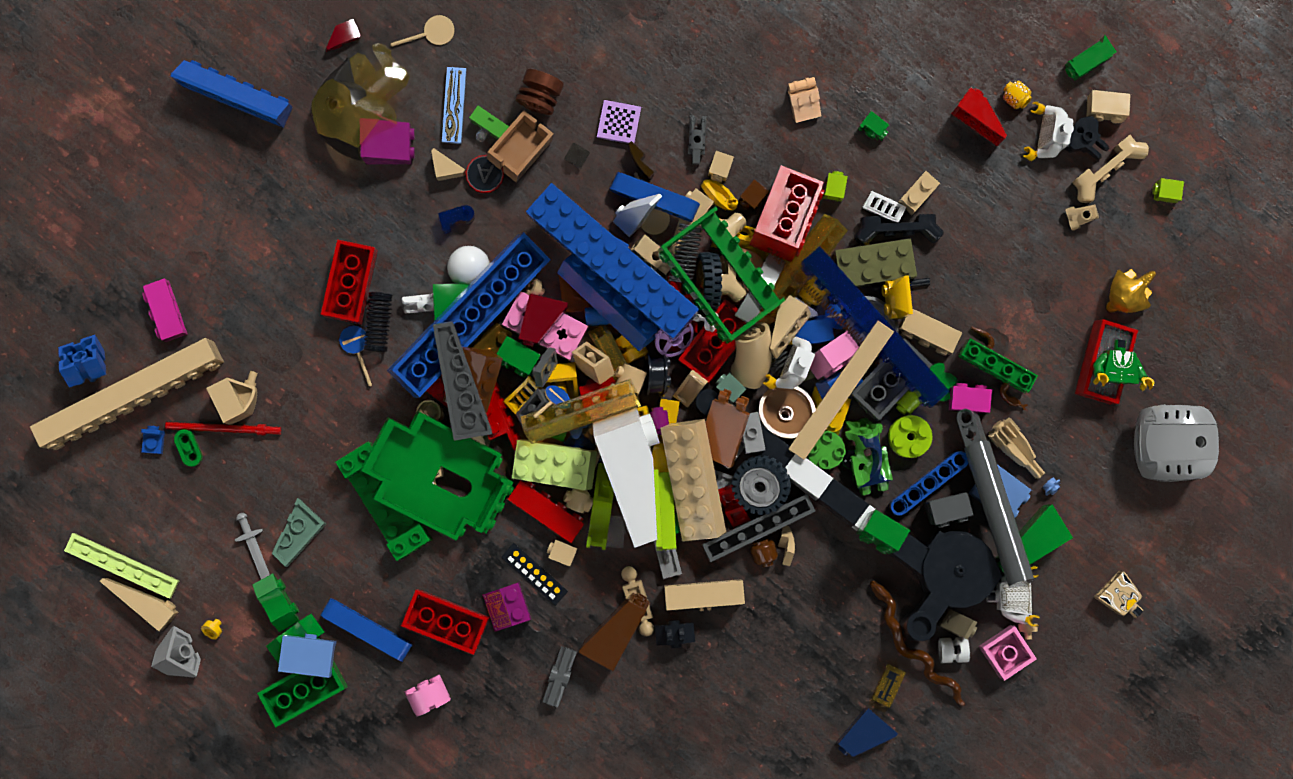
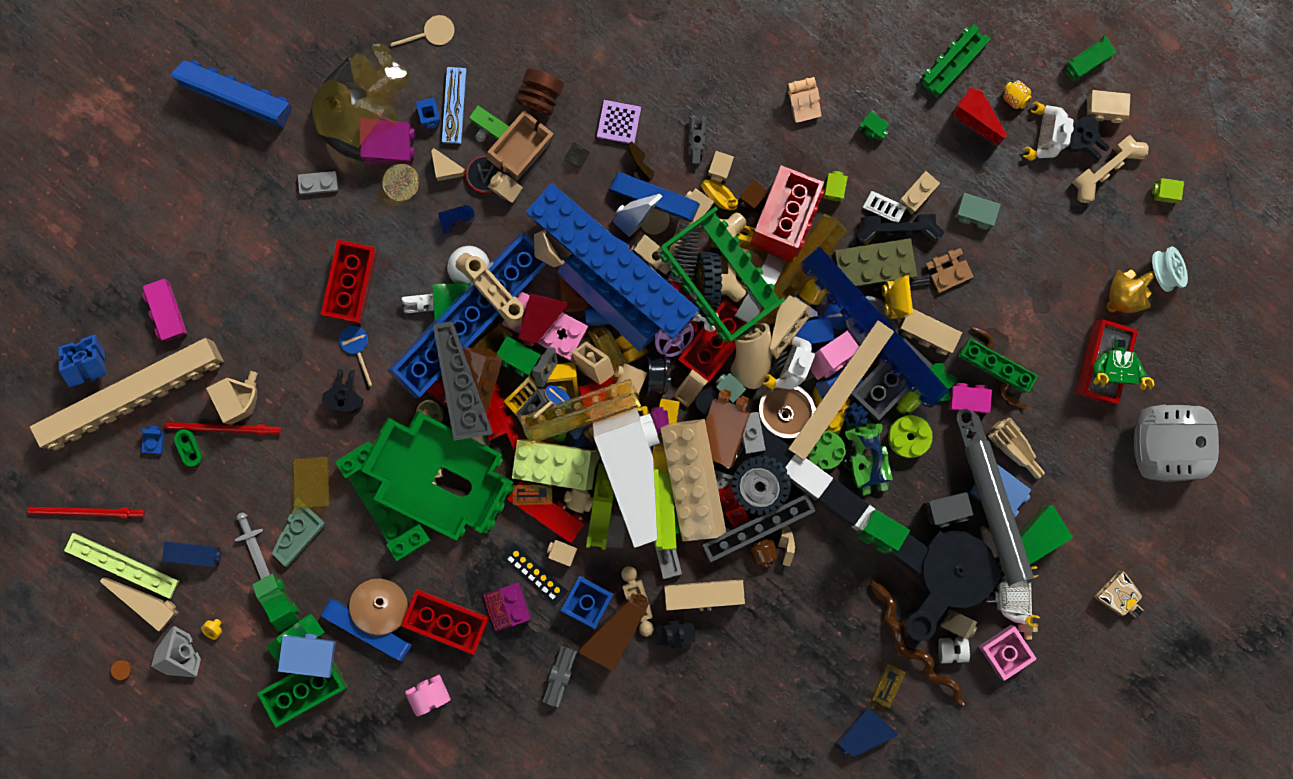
dark red slope [325,19,361,52] -> none
black piece [363,292,393,352] -> none
tan tile [524,278,545,295] -> none
reddish brown piece [768,247,864,344] -> none
blue beam [888,451,968,516] -> none
medium blue plate [1043,477,1060,496] -> none
tan plate [1066,205,1099,231] -> none
none -> red bar [28,507,145,519]
none -> dark orange tile [111,660,132,680]
none -> dark blue slope [162,541,222,567]
none -> clear yellow piece [293,457,330,509]
none -> light grey plate [298,171,339,195]
none -> black hinge [322,369,364,413]
none -> medium nougat dish [349,579,408,636]
none -> clear yellow piece [382,163,420,201]
none -> blue brick [416,98,441,129]
none -> tan plate [455,252,524,328]
none -> tan brick [488,171,523,203]
none -> clear yellow tile [513,485,552,505]
none -> tan slope [534,230,565,267]
none -> blue brick [561,576,613,629]
none -> dark blue gear [844,403,868,428]
none -> green brick [921,24,991,98]
none -> medium nougat plate [925,248,974,293]
none -> sand green brick [954,193,1001,230]
none -> light aqua wheel [1152,247,1188,292]

